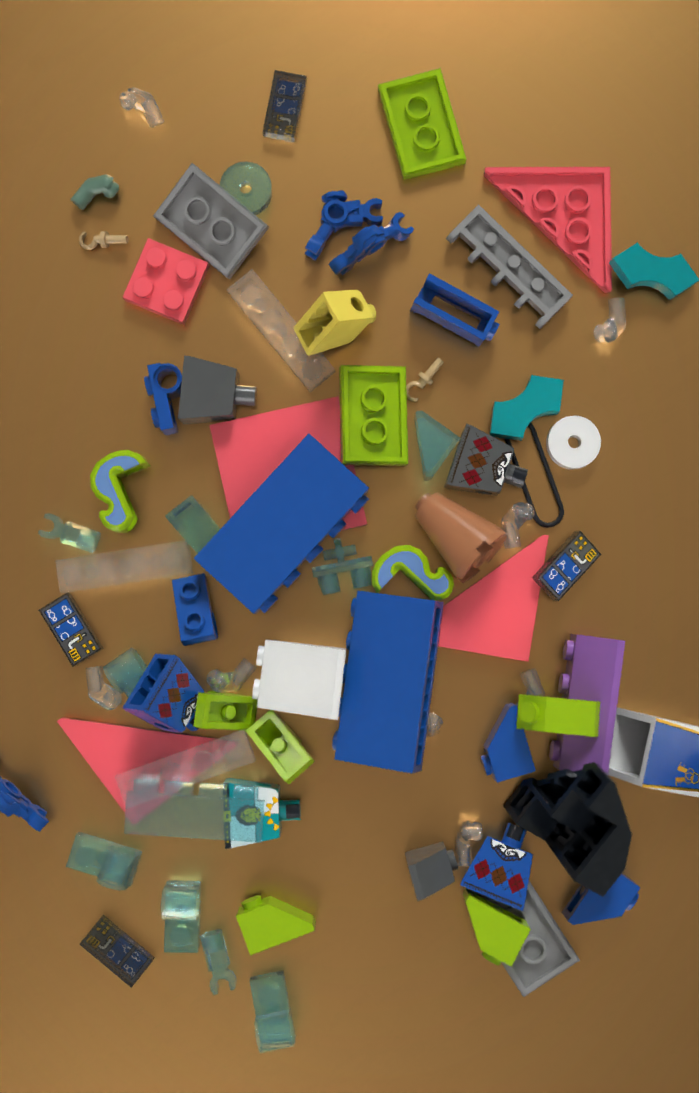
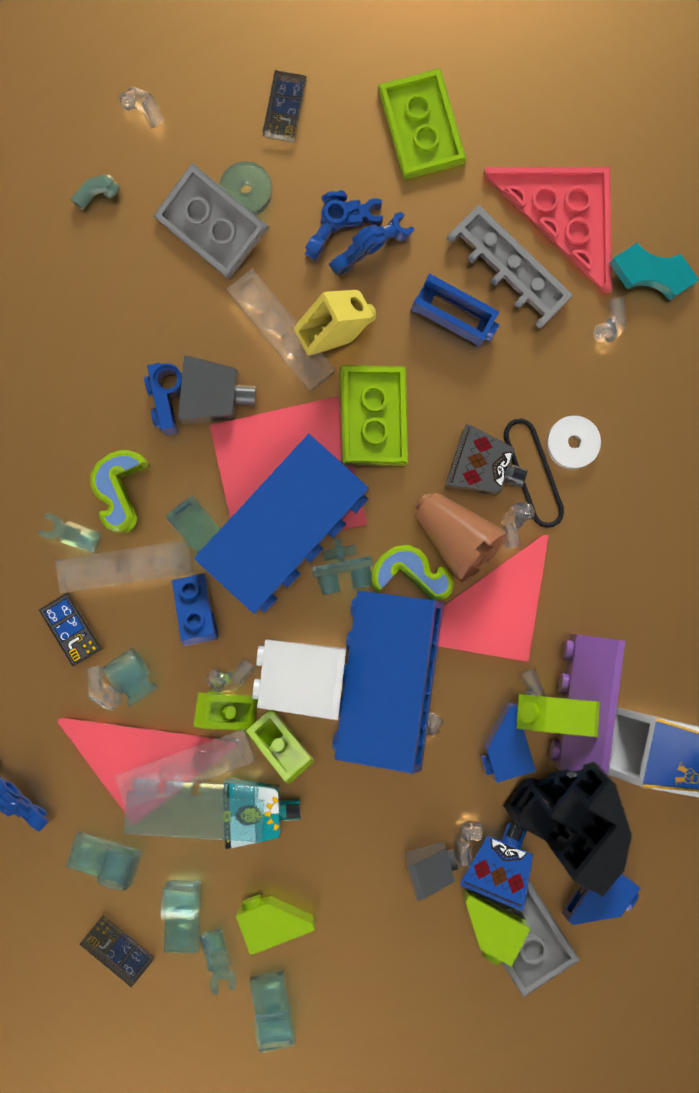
tan hand [79,231,129,250] -> none
coral plate [122,238,210,325] -> none
blue torso [123,654,204,733] -> none
tan hand [406,357,444,402] -> none
clear light blue slope [414,411,460,481] -> none
teal tile [489,375,564,441] -> none
tile [532,531,602,601] -> none

